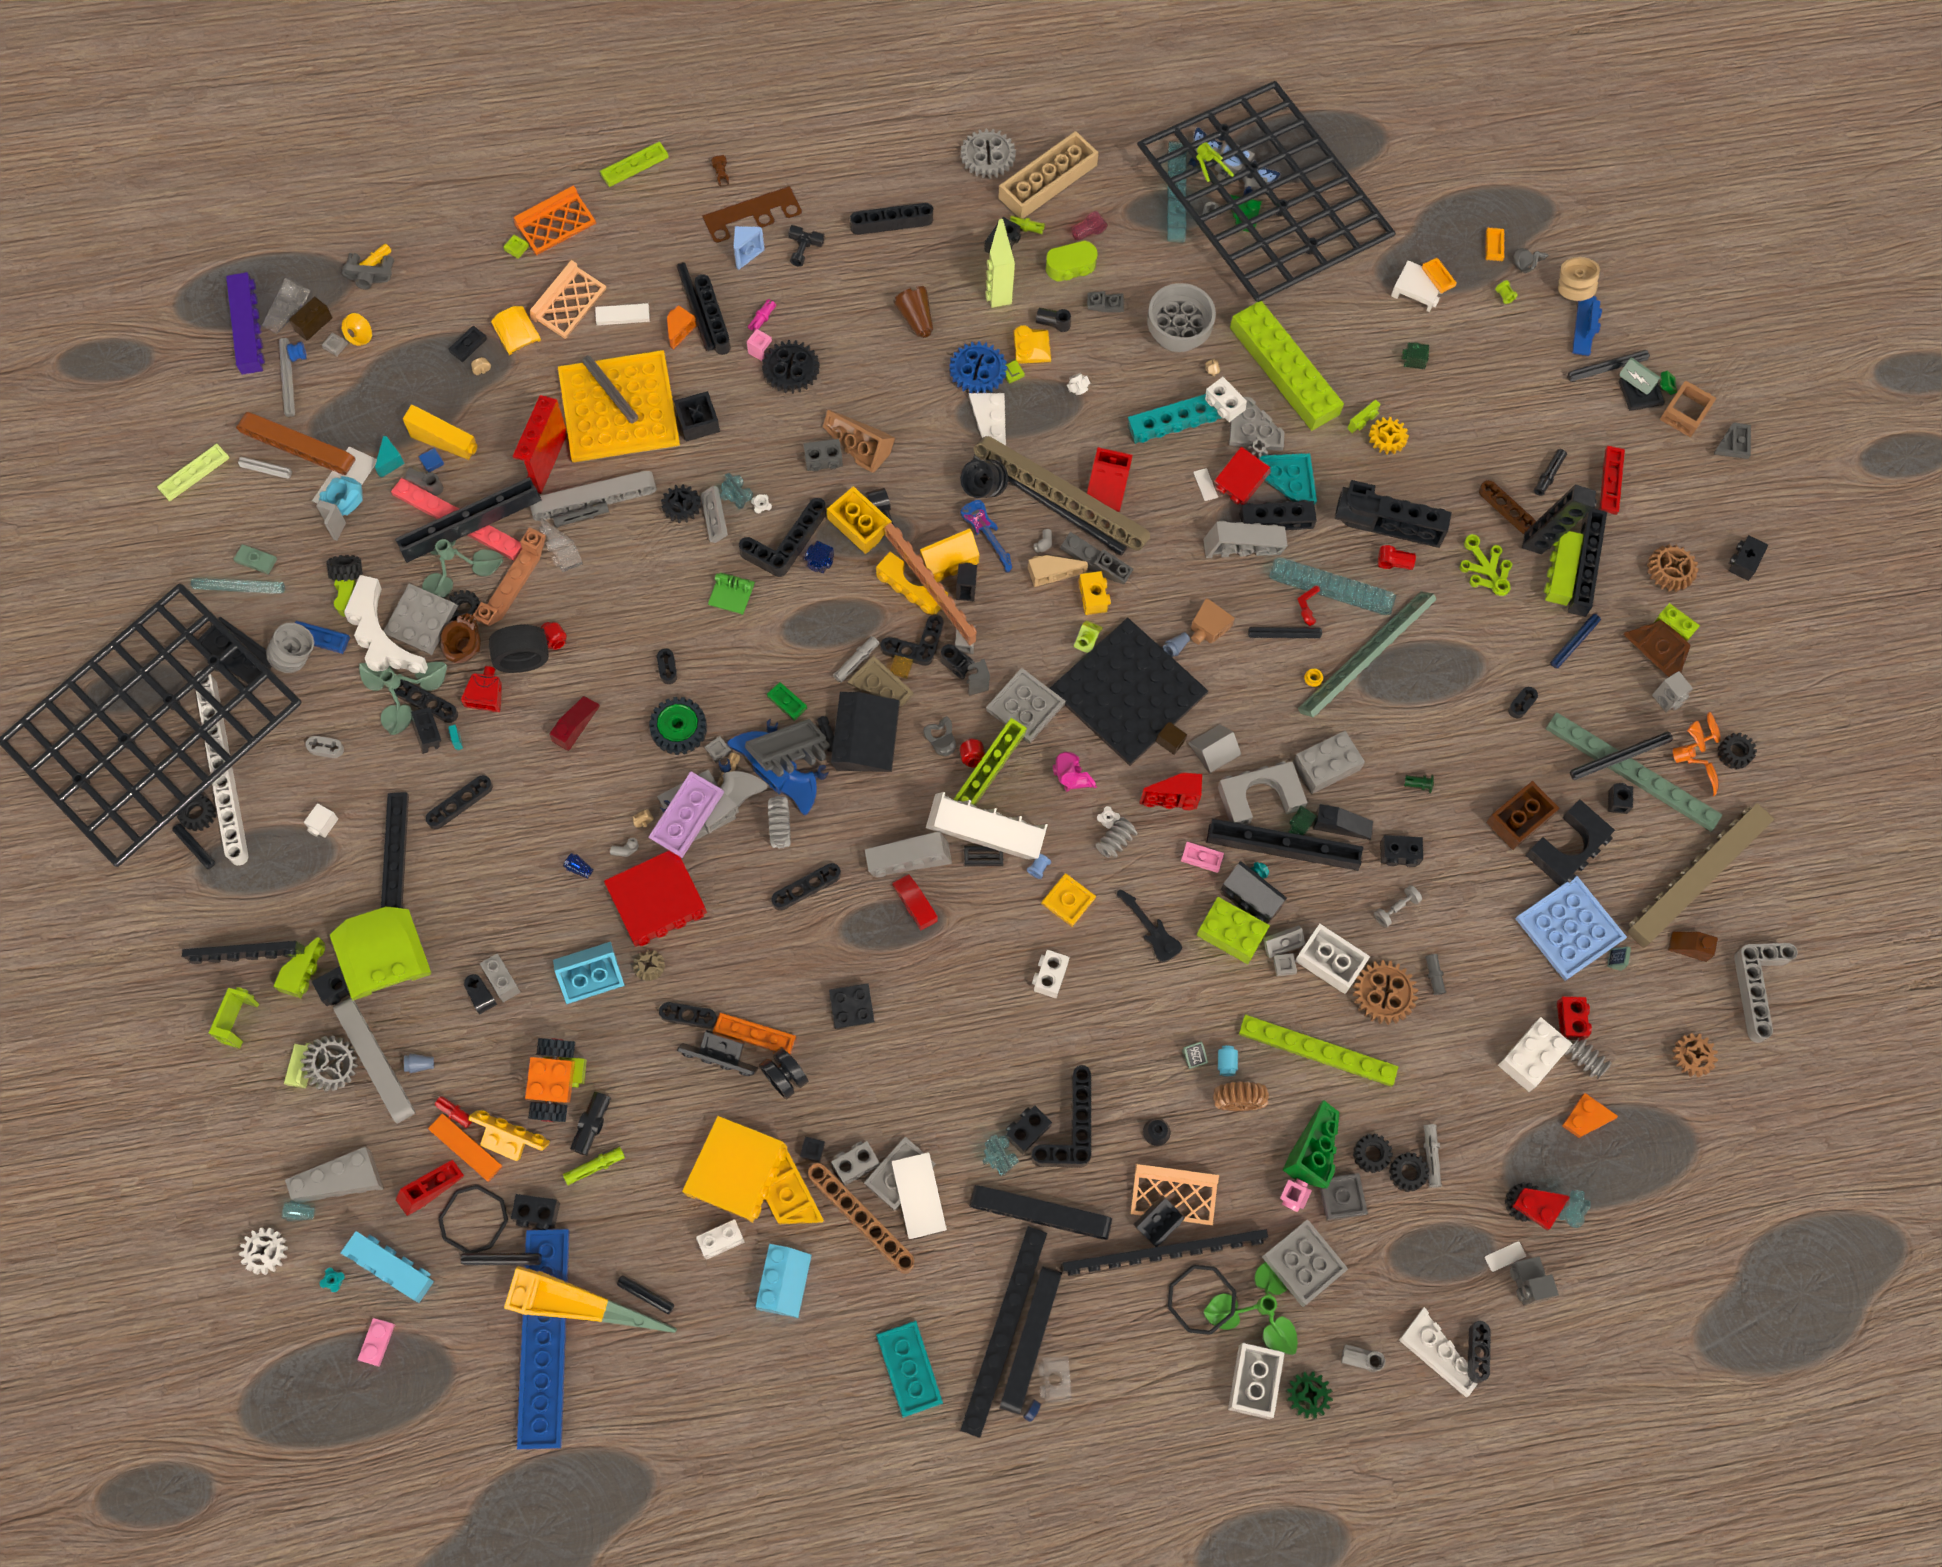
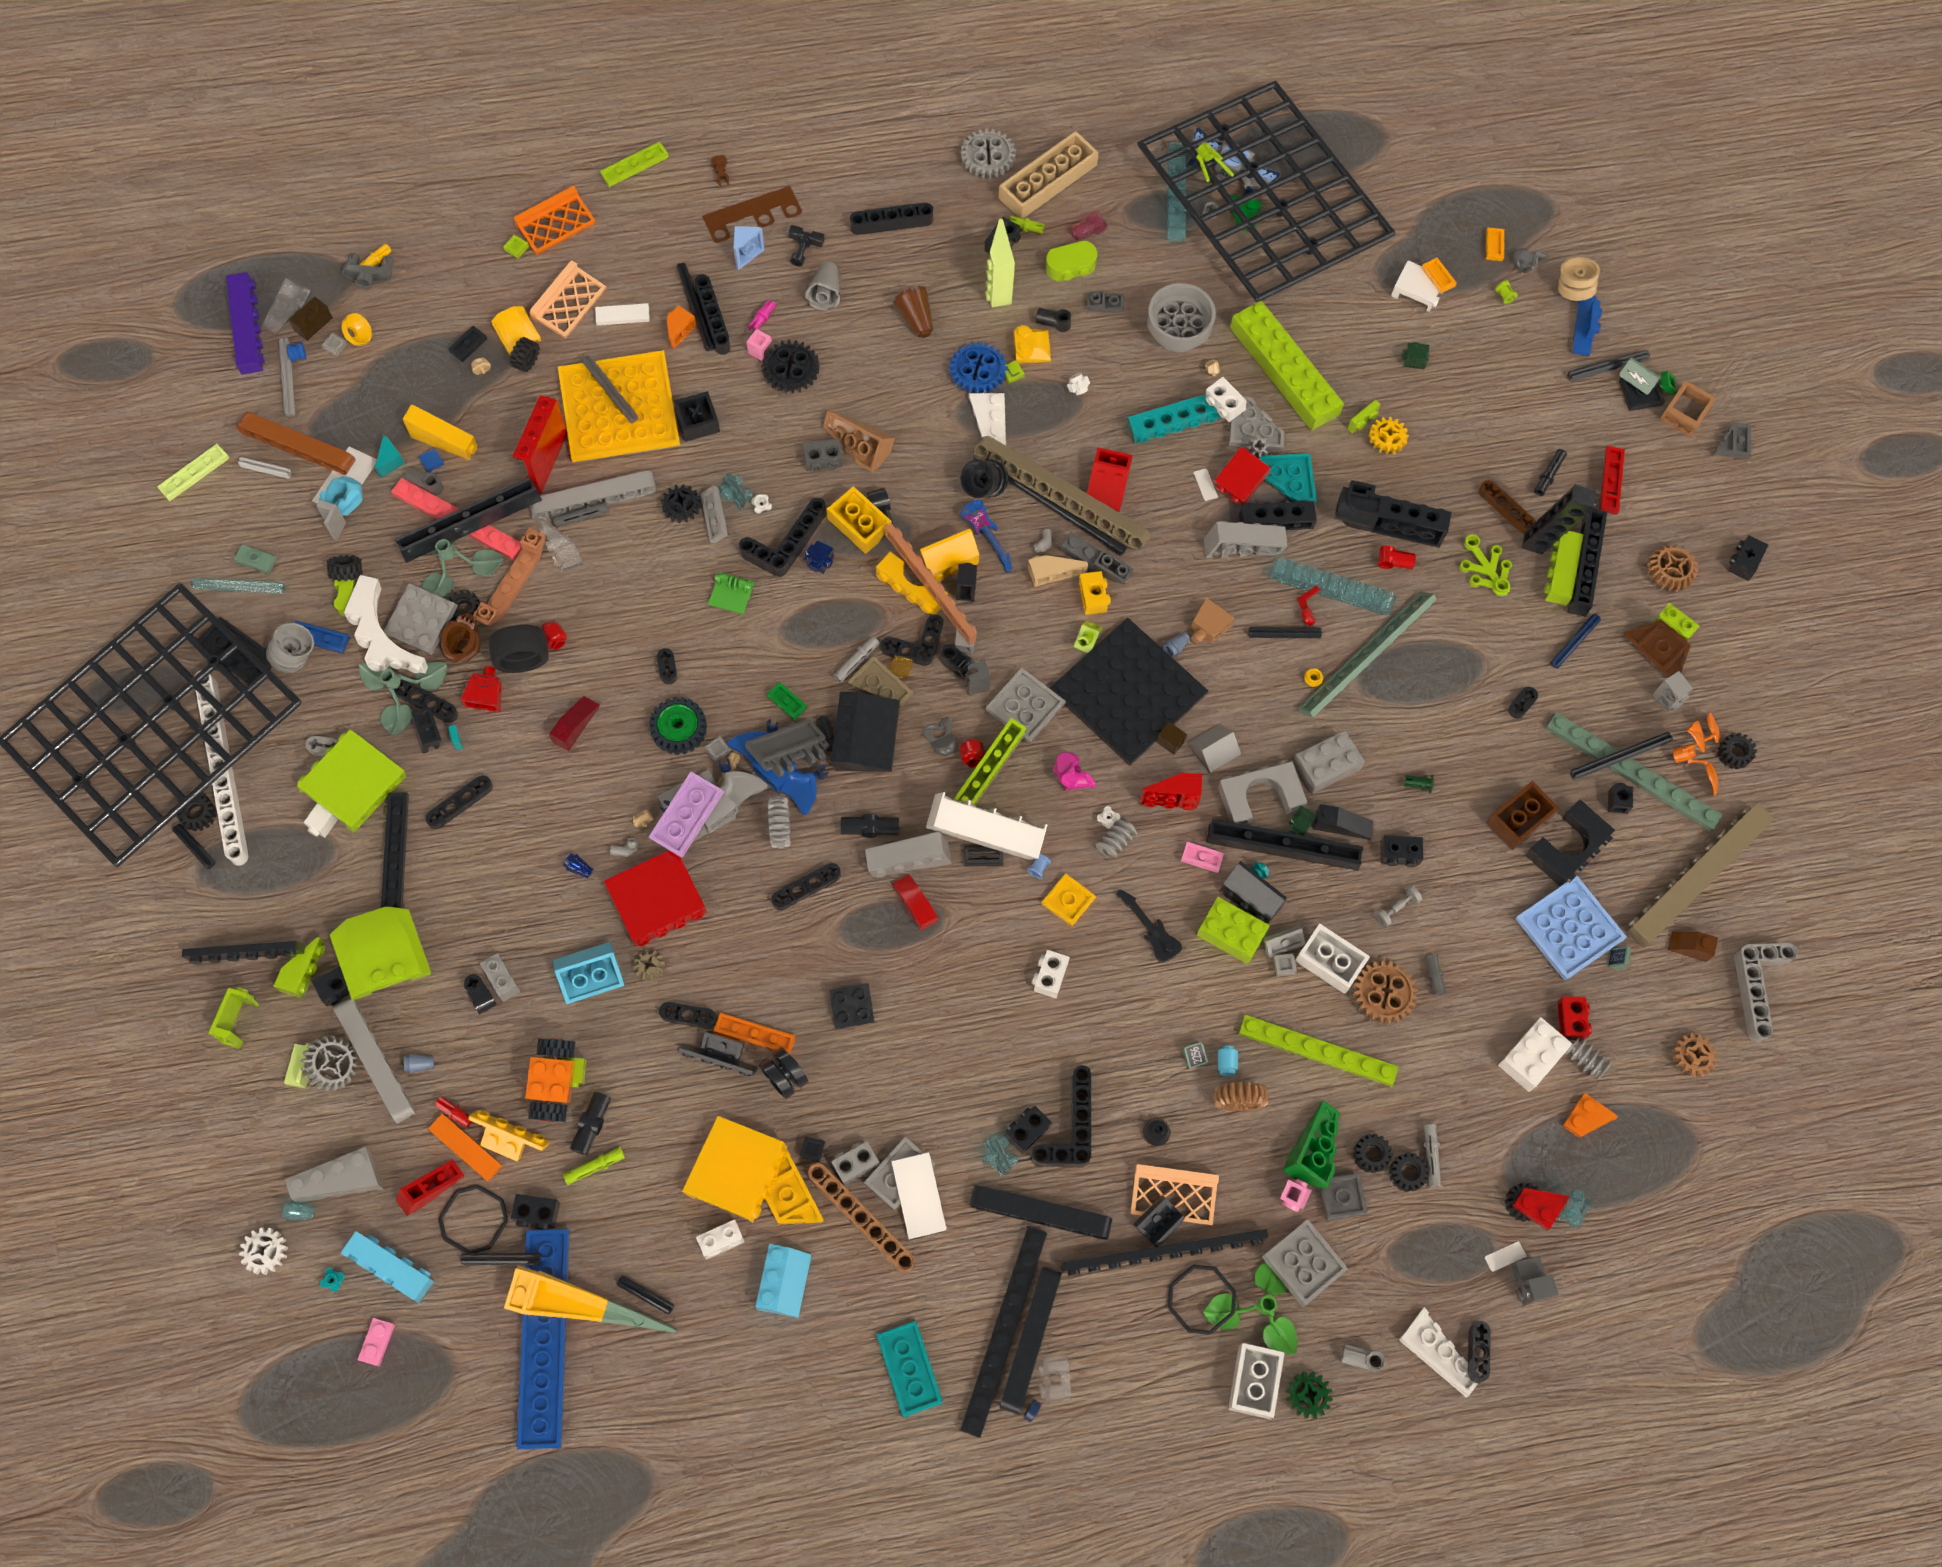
none -> lime panel [297,729,406,834]
none -> black tyre [509,337,540,372]
none -> light grey cone [805,262,840,311]
none -> black piece [841,814,899,838]

